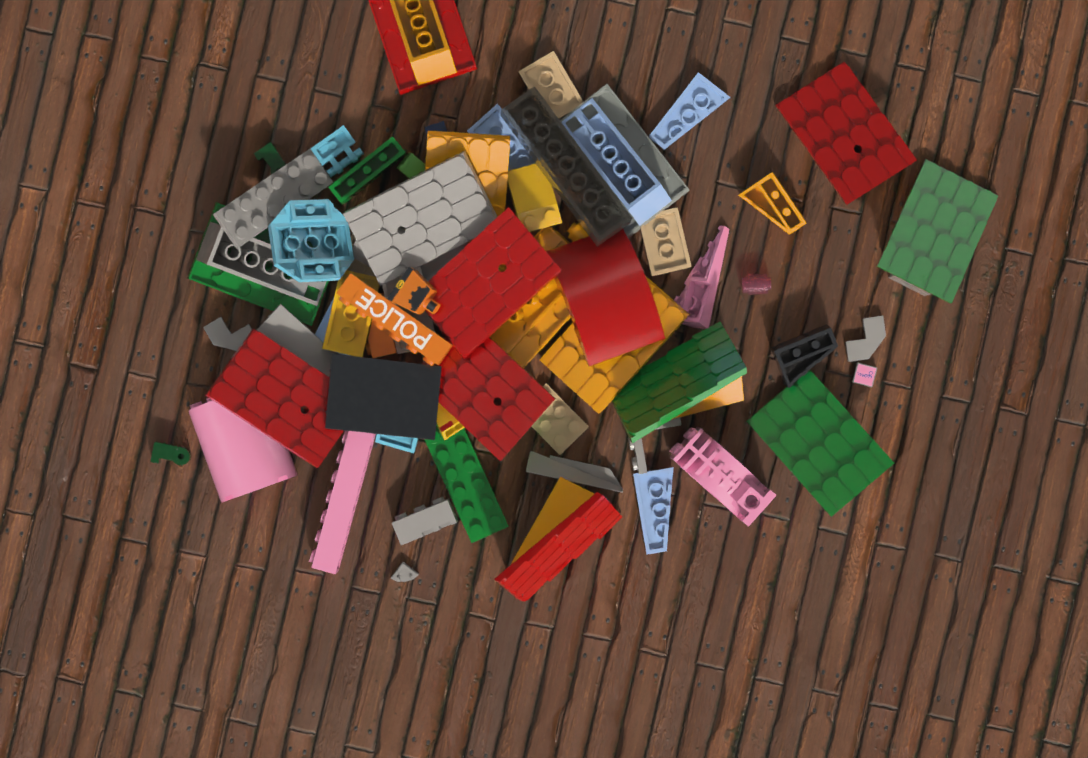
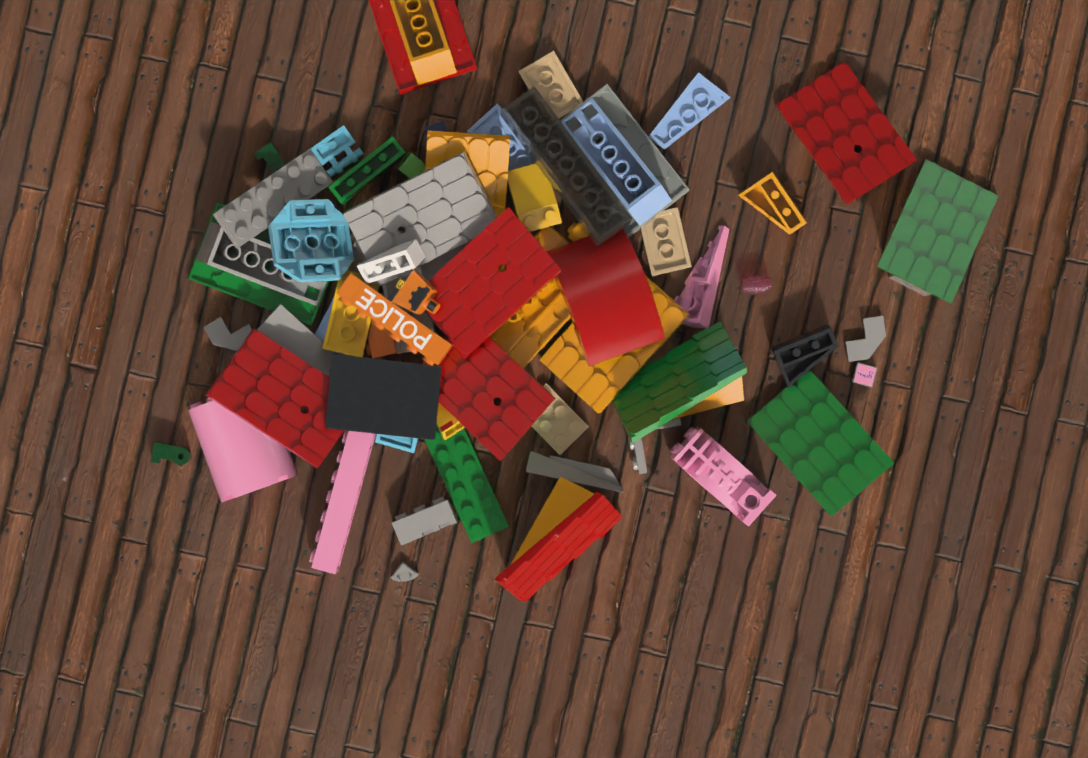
light blue wing [633,467,673,554] -> none
none -> white slope [357,239,426,284]

